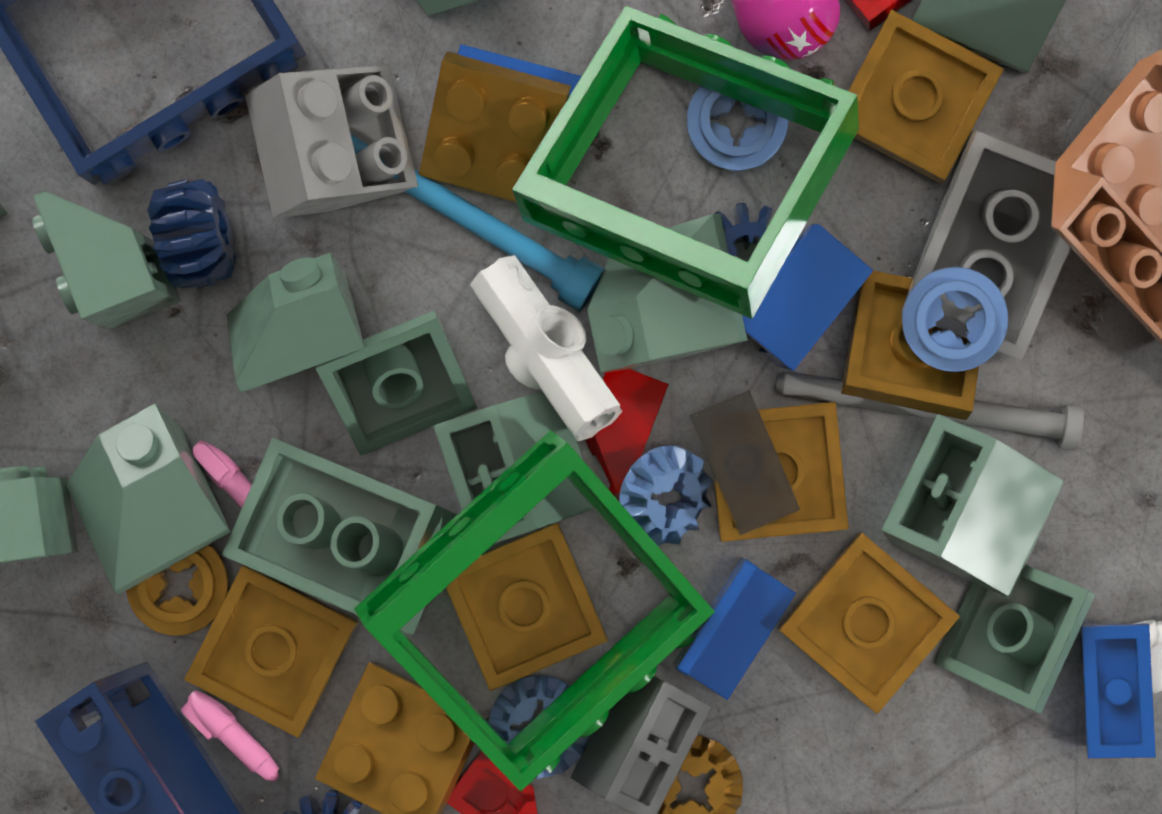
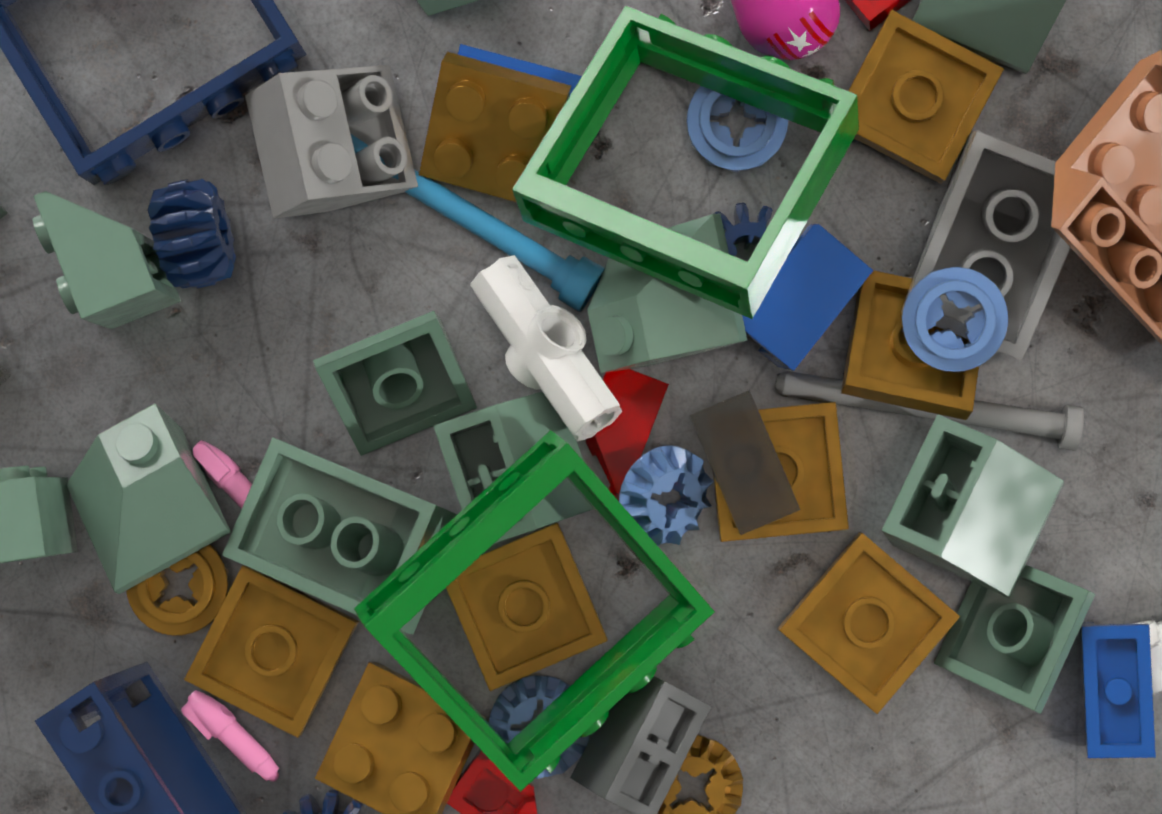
sand green slope [226,253,364,393] -> none
blue panel [673,557,796,700] -> none

